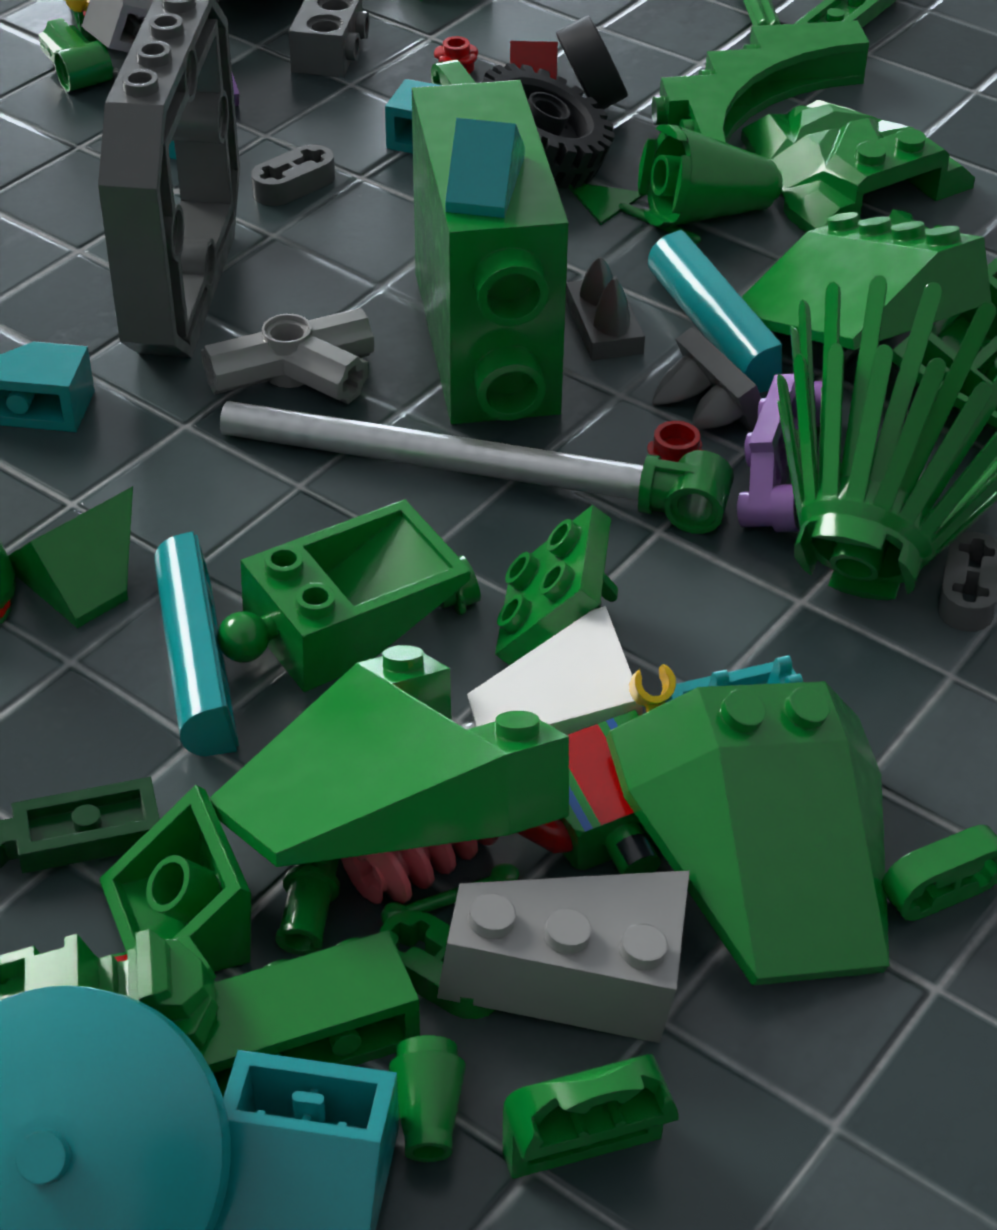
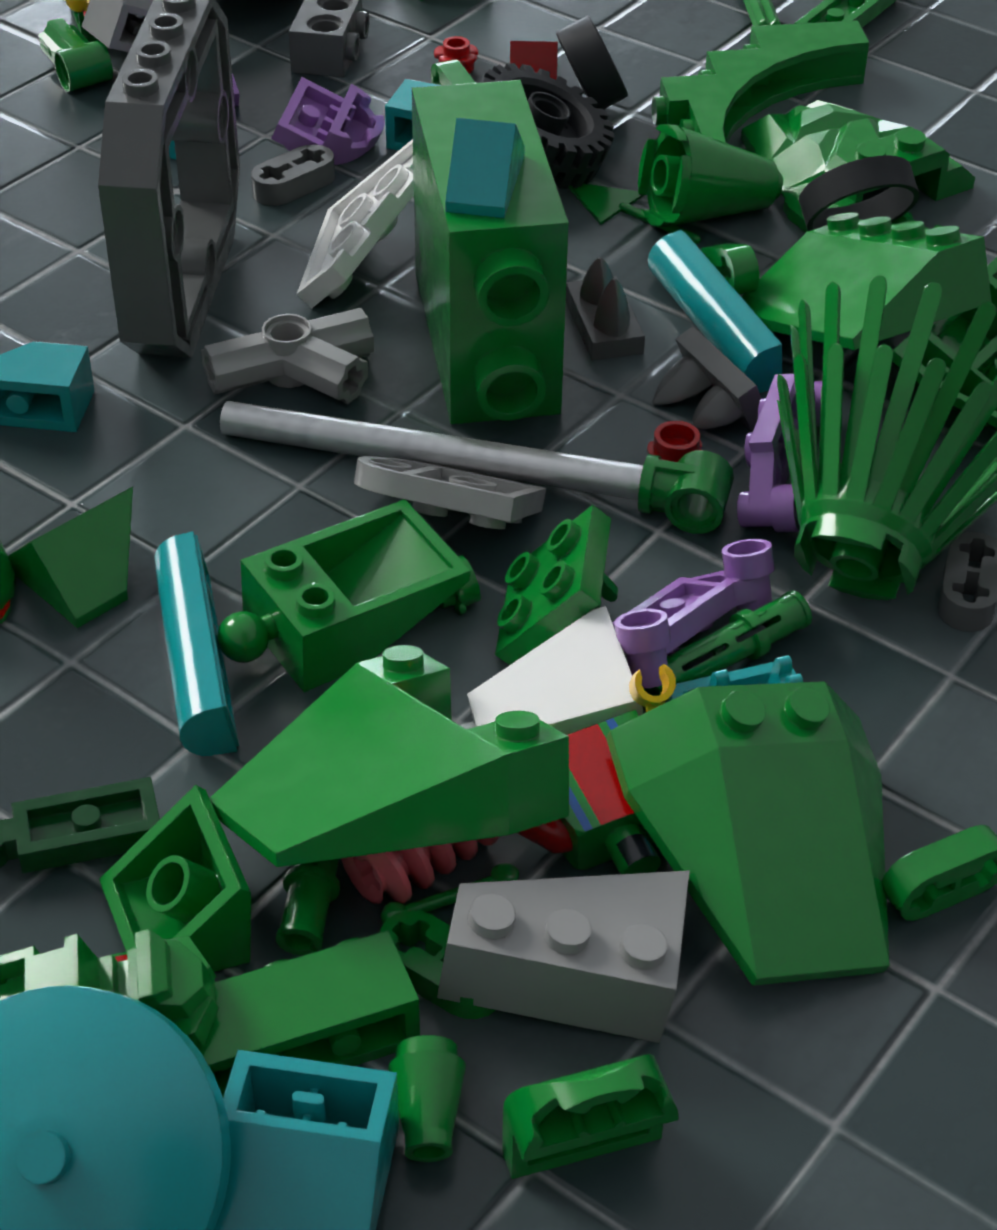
none -> medium lavender slope [271,77,385,165]
none -> white plate [296,139,414,308]
none -> light grey plate [354,456,546,529]
none -> medium lavender plate [612,539,775,688]
none -> green pin [644,590,812,696]
none -> green beam [700,243,759,295]
none -> black tyre [799,155,919,231]

